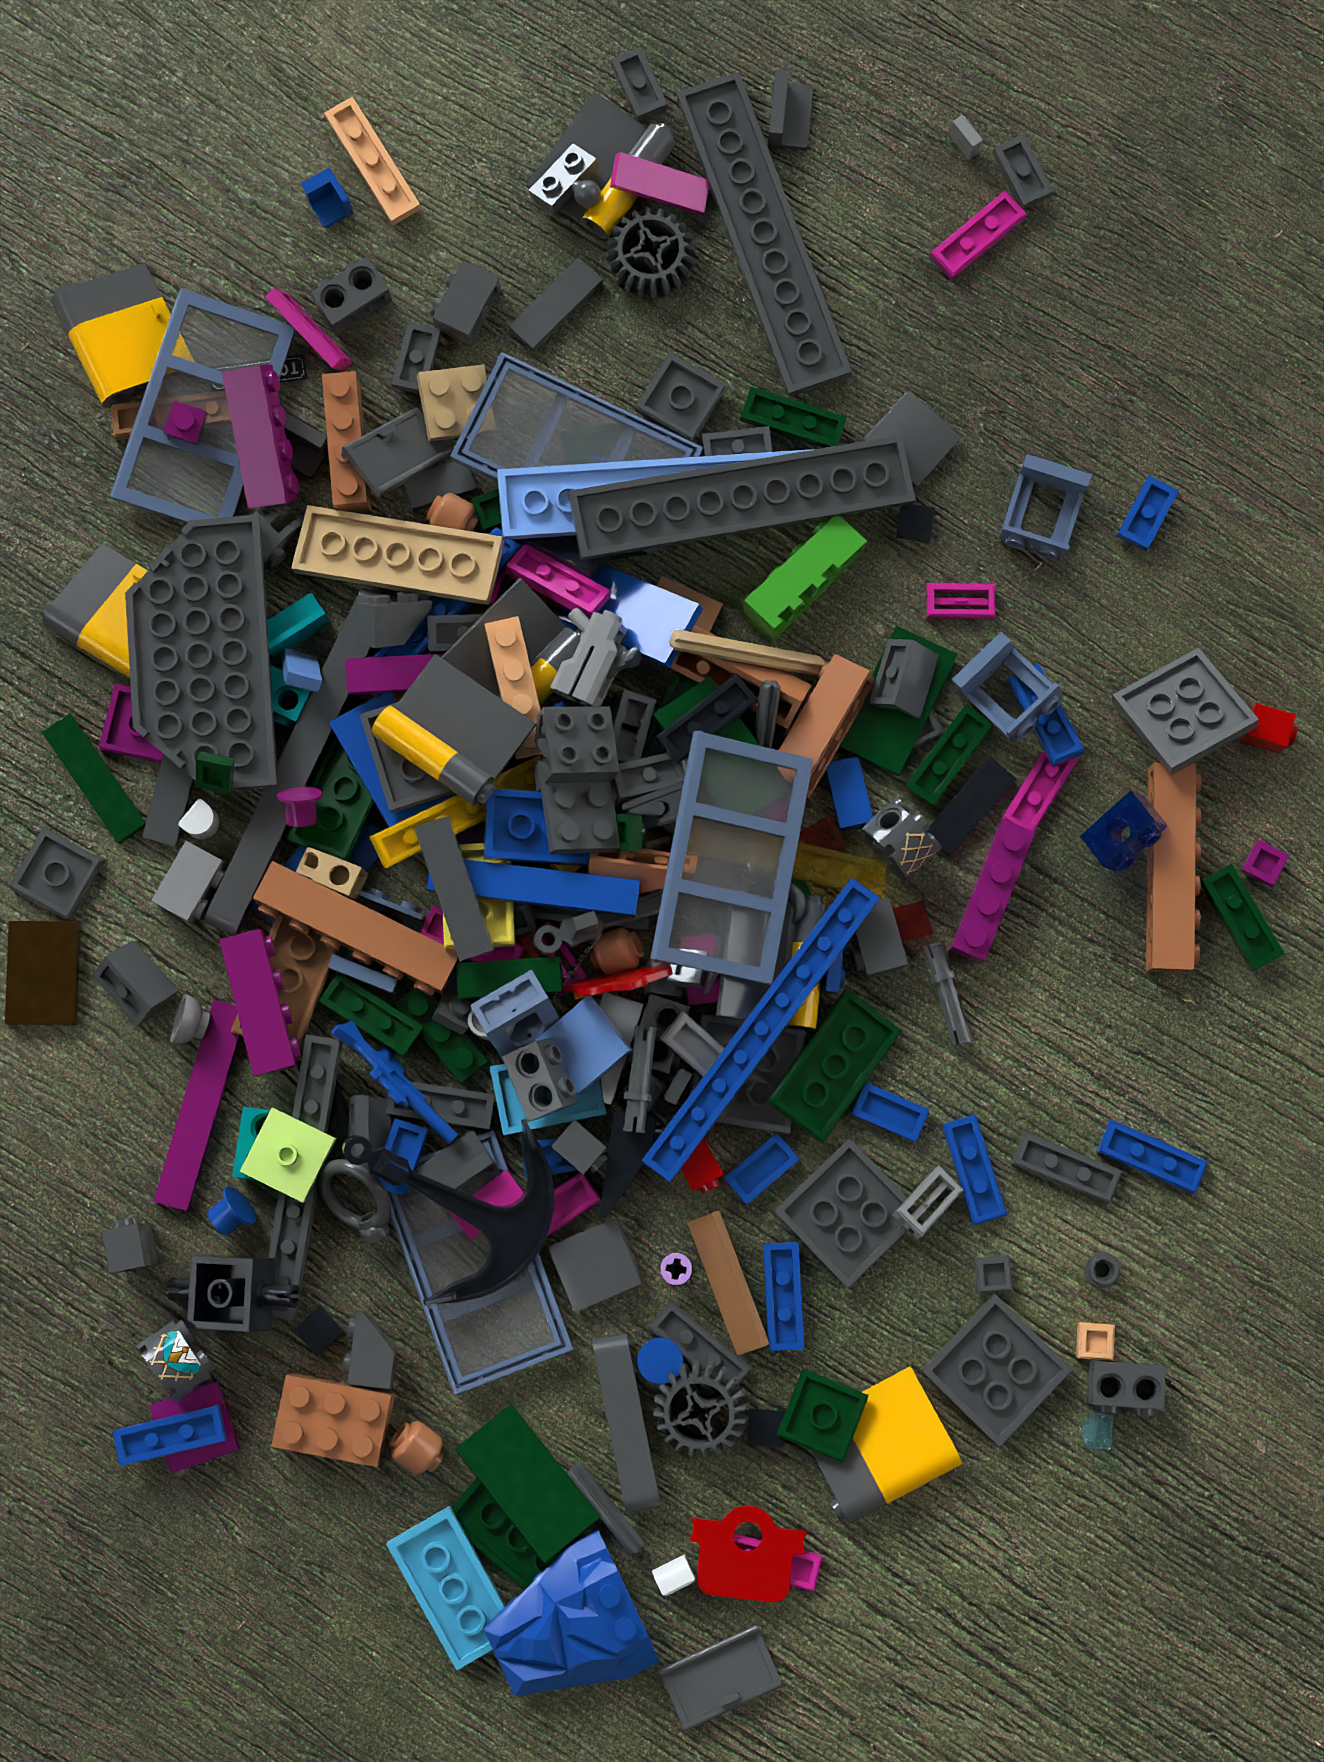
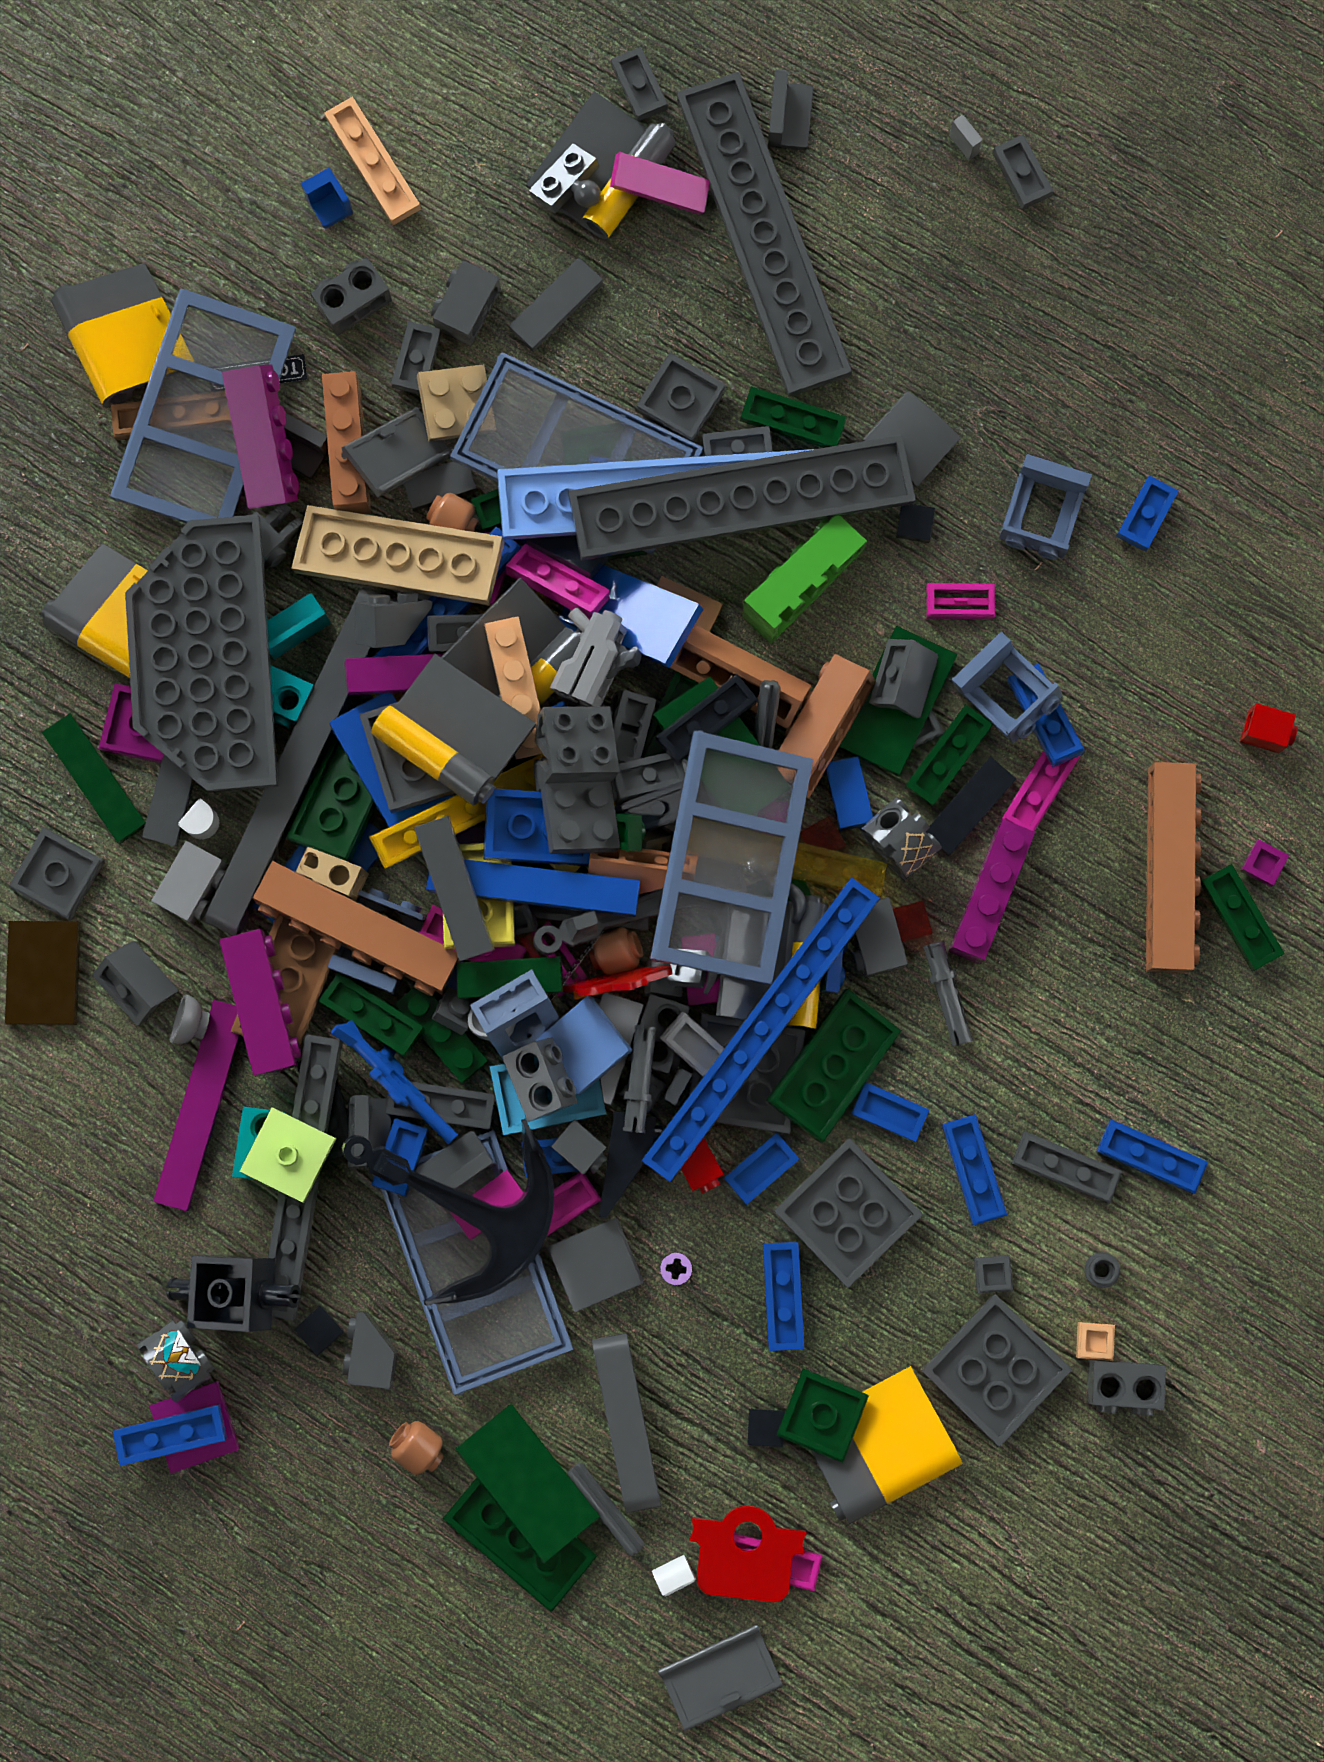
dark grey brick [102,1218,159,1273] -> none
magenta plate [163,400,208,446] -> none
dark green plate [195,751,235,794] -> none
blue piece [208,1186,256,1236] -> none
dark pink tile [265,288,352,372] -> none
nougat brick [271,1372,396,1467] -> none
magenta piece [277,787,323,827] -> none
medium blue tile [281,648,322,692] -> none
dark grey piece [318,1159,391,1244] -> none
medium azure plate [386,1506,506,1670] -> none
blue wedge [483,1530,660,1696] -> none
dark grey gear [606,207,696,299] -> none
blue piece [637,1337,683,1384] -> none
dark grey tile [648,1300,752,1390] -> none
dark grey gear [653,1360,749,1459] -> none
tan axle [669,629,825,676] -> none
medium nougat tile [687,1210,769,1356] -> none
light grey tile [892,1165,963,1240] -> none
dark pink tile [930,190,1027,281] -> none
clear blue brick [1080,790,1168,872] -> none
clear light blue slope [1080,1412,1114,1450] -> none
dark grey plate [1112,647,1259,775] -> none

